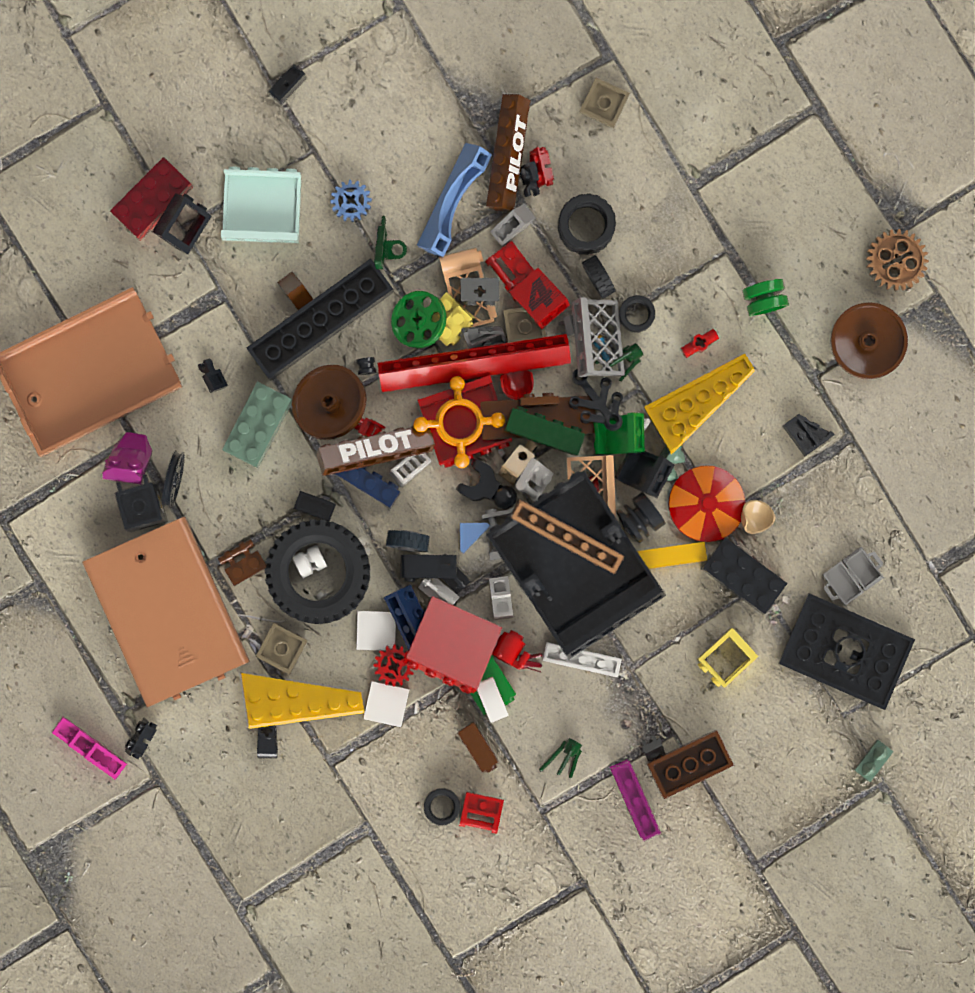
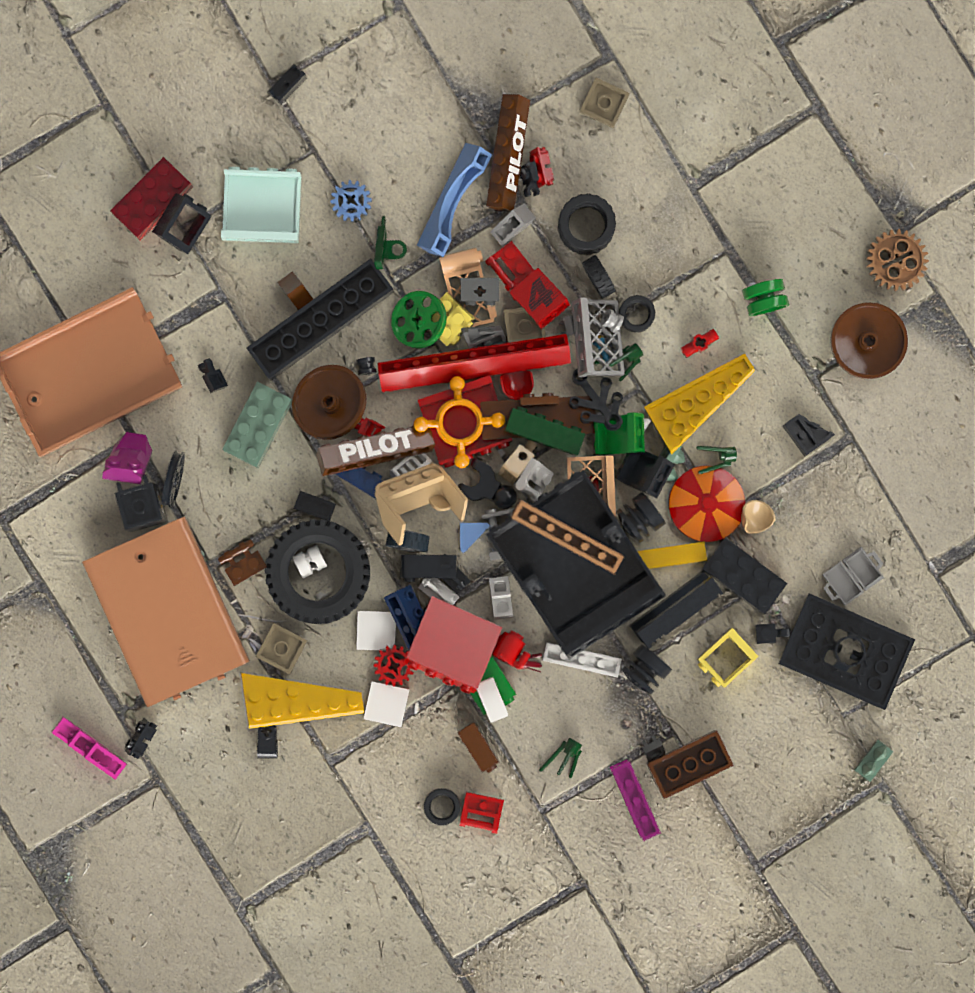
none -> tan windscreen [375,464,468,545]
none -> light grey wheel [600,309,624,333]
none -> black wheel [620,644,672,695]
none -> black piece [629,571,724,649]
none -> dark green plant [696,446,737,474]
none -> black plate [756,624,790,644]

